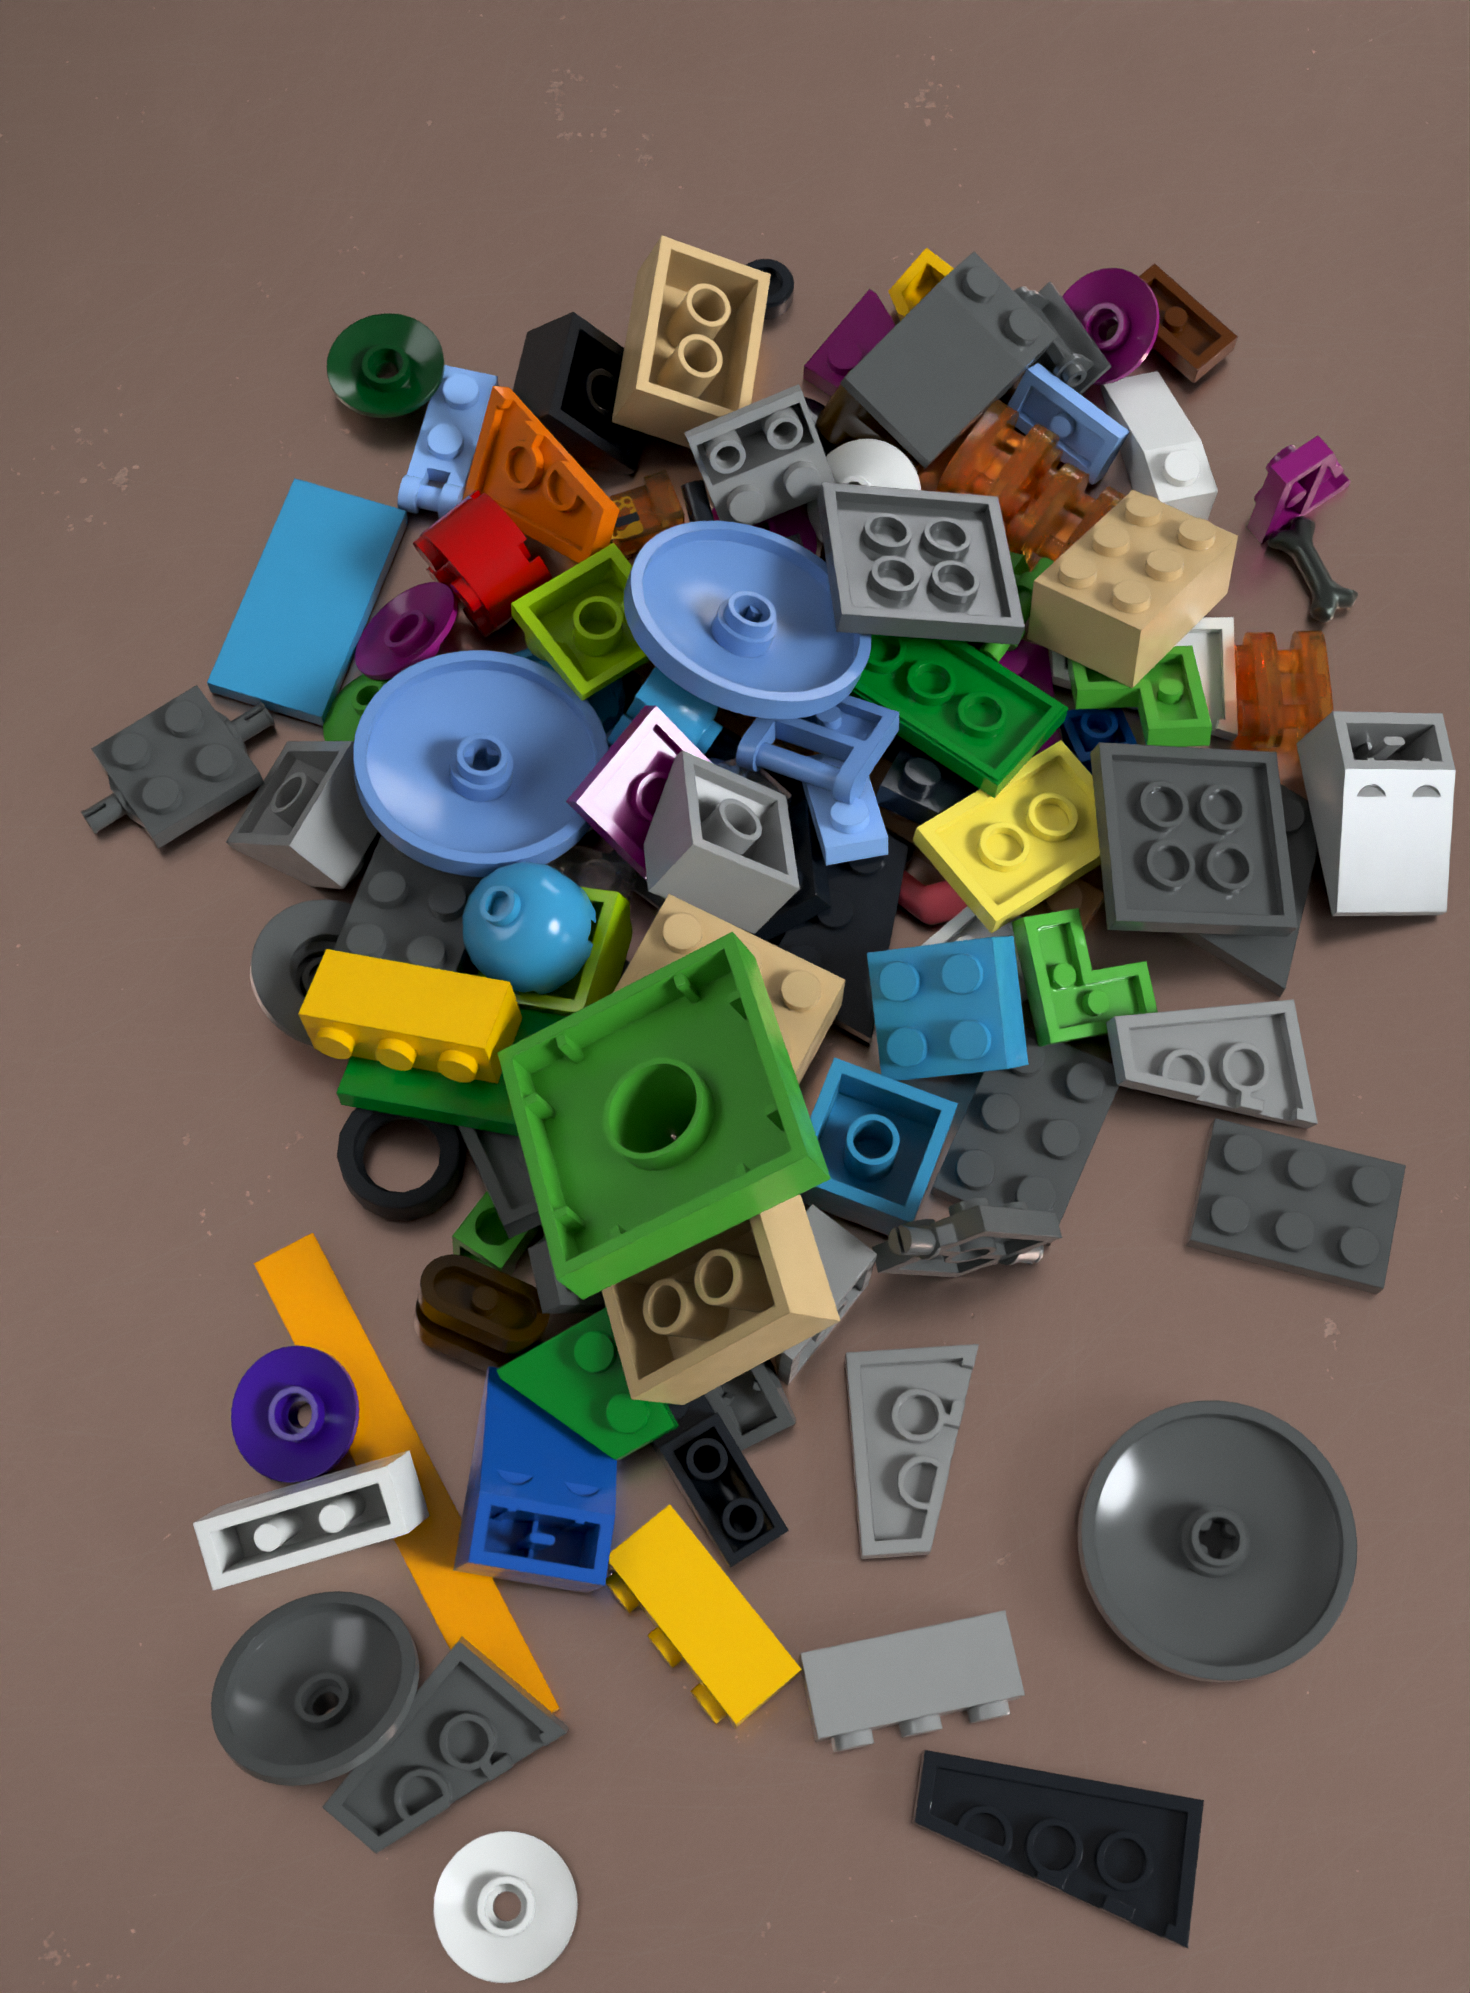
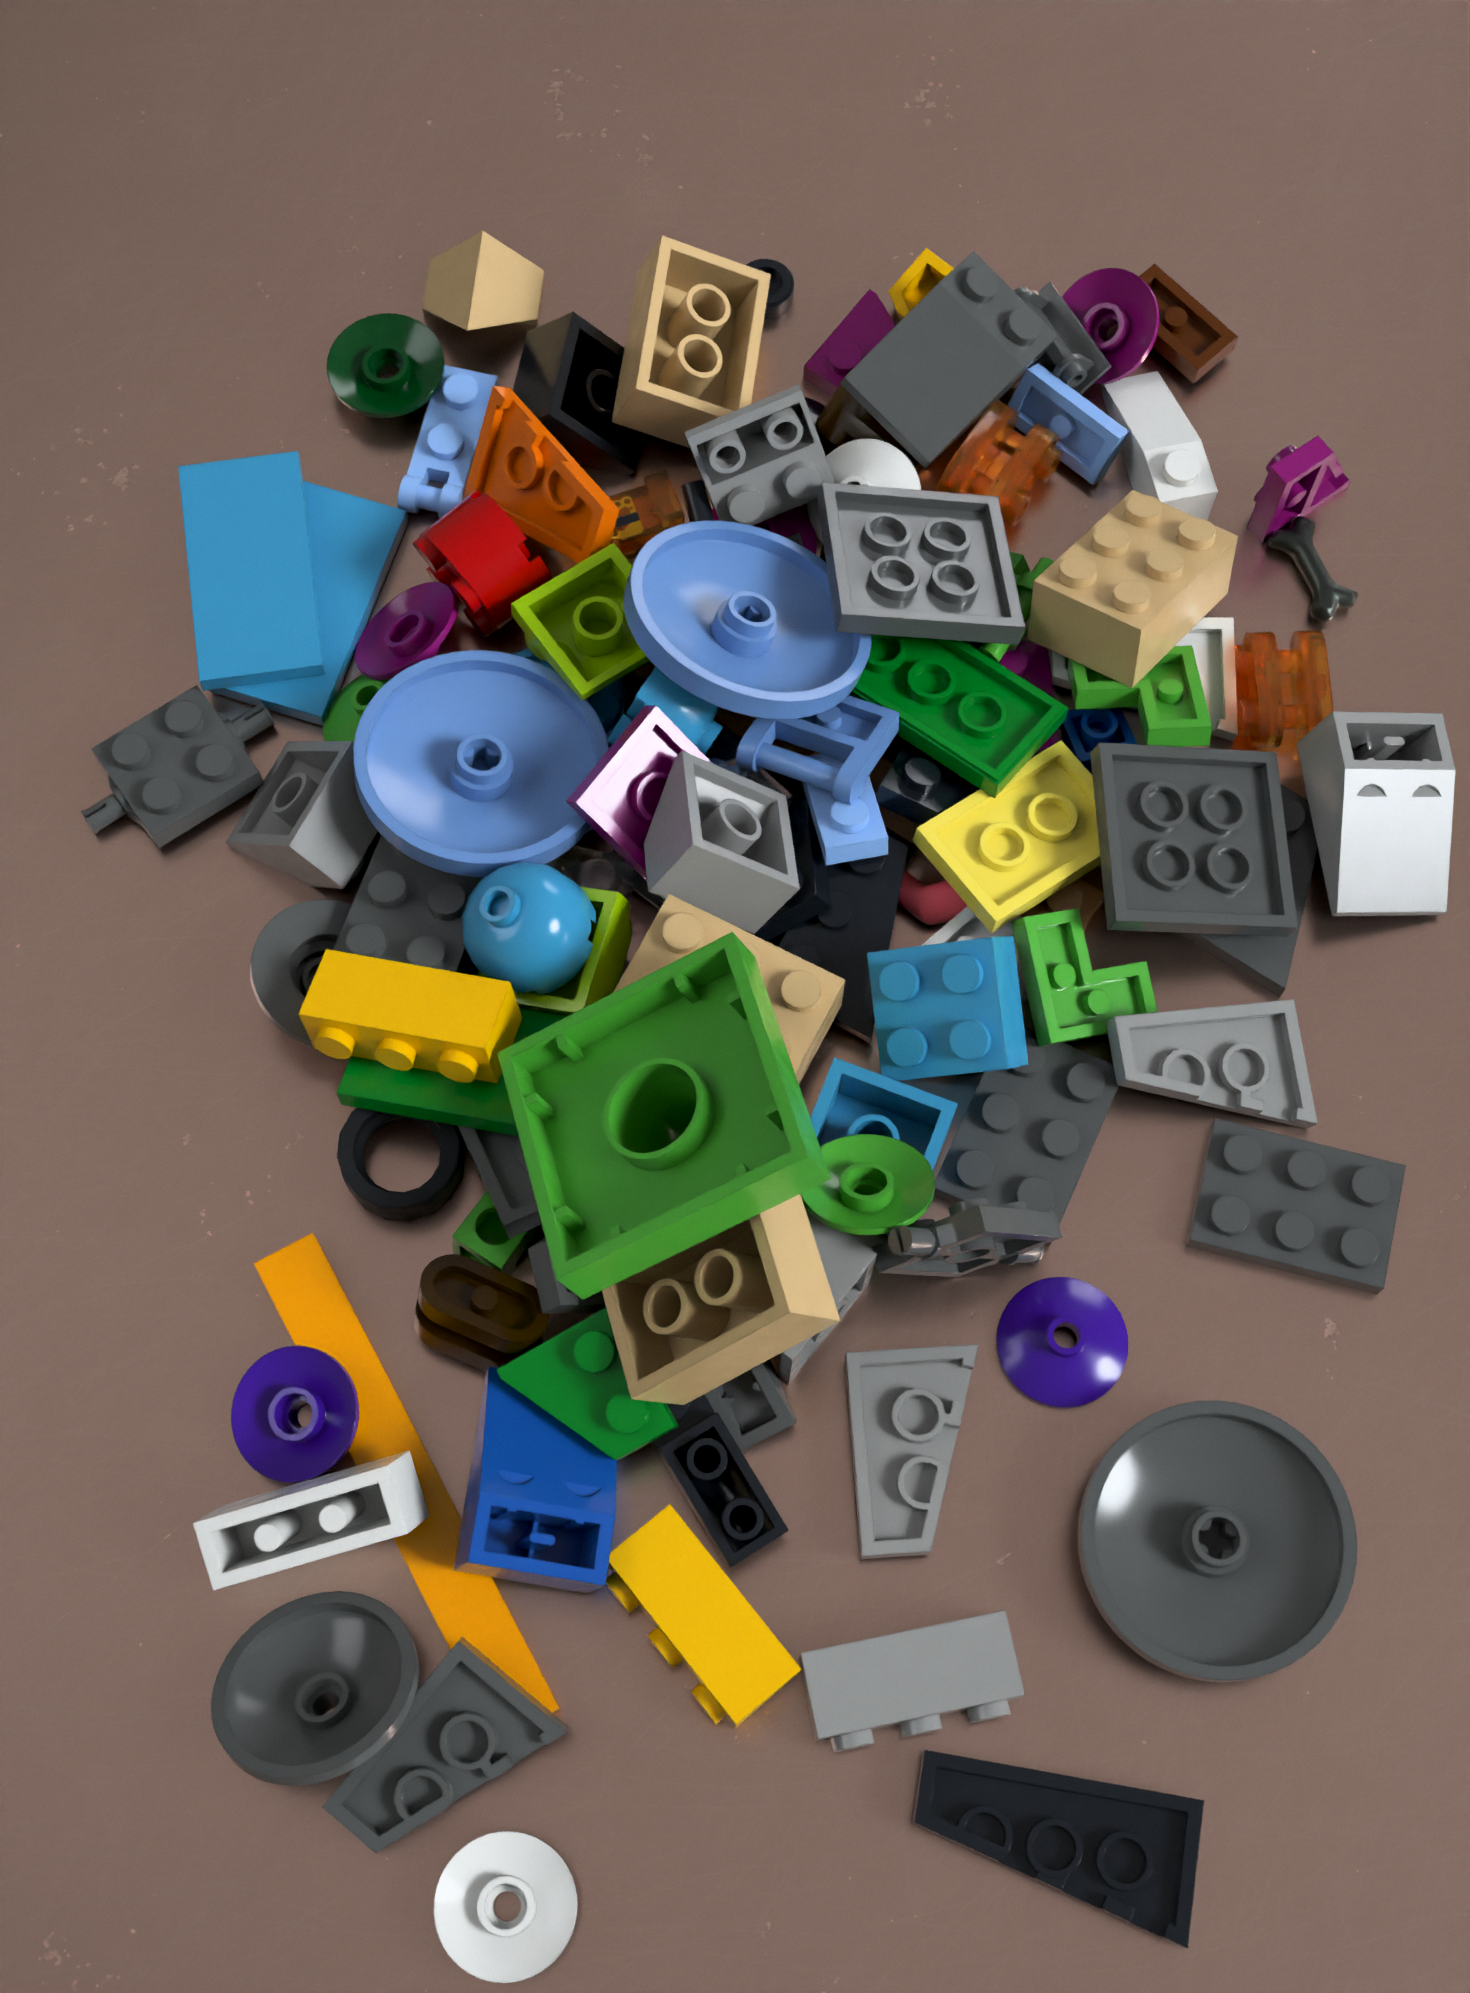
clear orange brick [1006,463,1126,569] -> none
none -> dark azure tile [178,451,325,691]
none -> tan slope [422,230,545,331]
none -> bright green dish [801,1134,935,1235]
none -> dark purple dish [996,1277,1128,1409]

